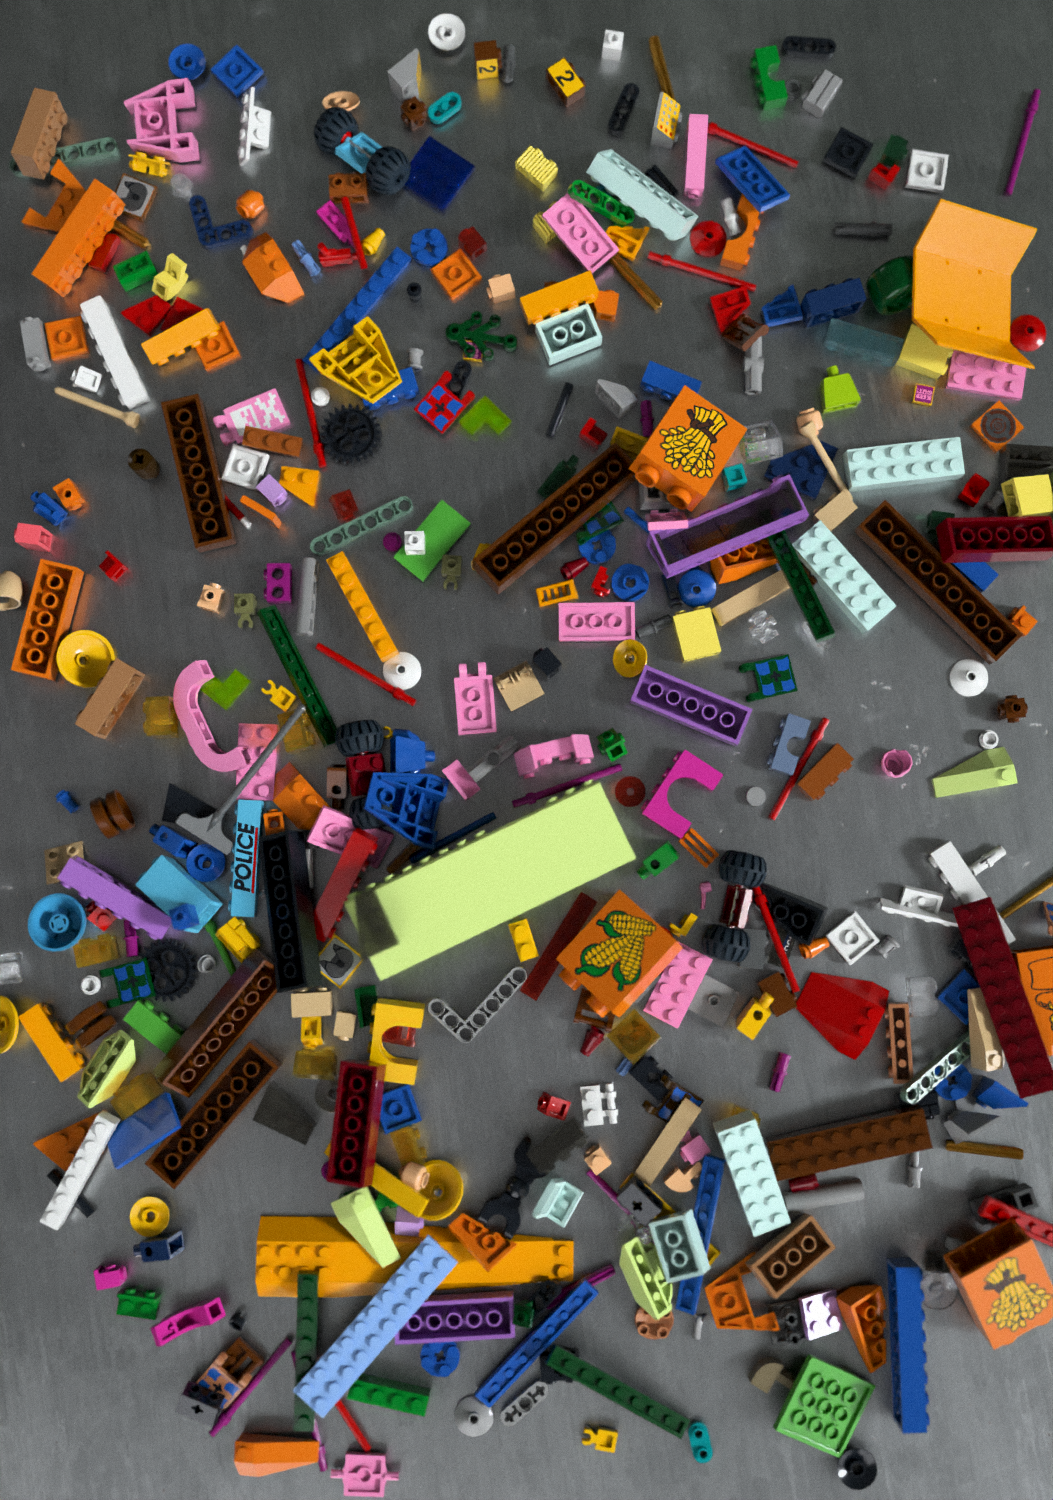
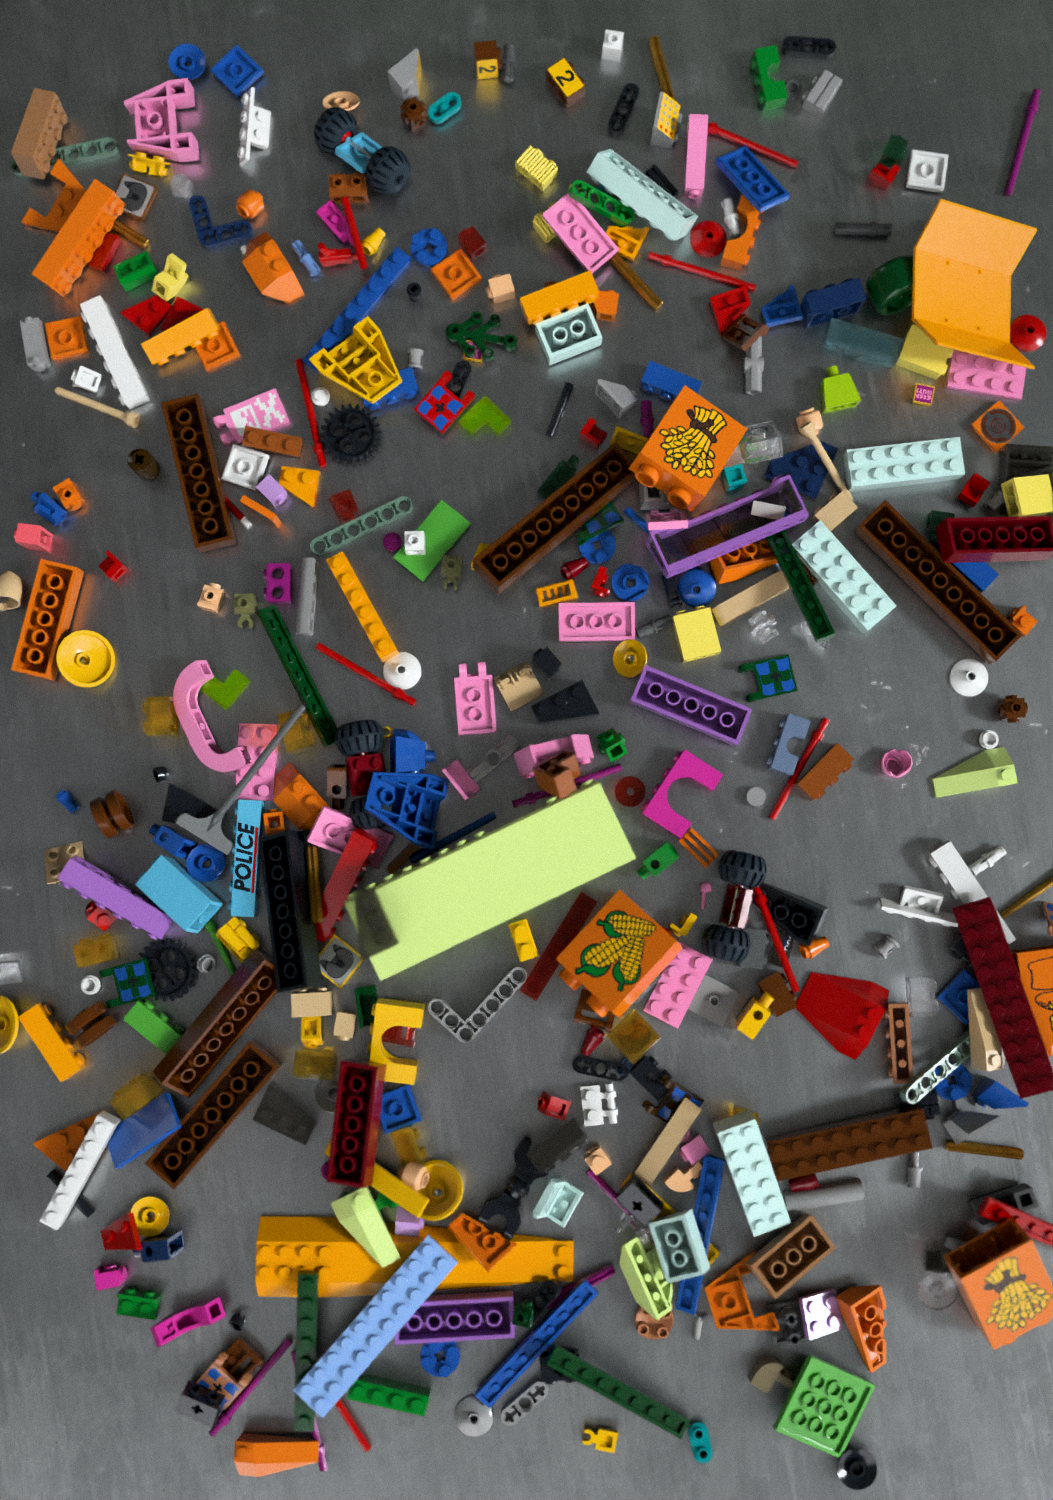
dark azure piece [28,893,87,952] -> none
medium nougat brick [75,658,145,739] -> none
yellowish green wedge [77,1030,136,1108] -> none
magenta axle [123,919,139,957] -> none
blue brick [168,904,200,931] -> none
yellow plate [261,680,297,712] -> none
bright pink plate [330,1452,399,1497] -> none
clear blue plate [404,136,475,213] -> none
white dish [428,14,465,50] -> none
magenta axle [769,1052,791,1092] -> none
black plate [823,127,874,178] -> none
white plate [825,911,880,965] -> none
blue brick [886,1257,930,1434] -> none
none -> red wing [100,1213,142,1250]
none -> black hinge [153,766,169,783]
none -> pearl gold axle [306,846,323,923]
none -> black wedge [531,680,600,725]
none -> dark orange brick [533,750,581,799]
none -> black beam [572,1055,629,1082]
none -> white sticker [751,501,786,520]

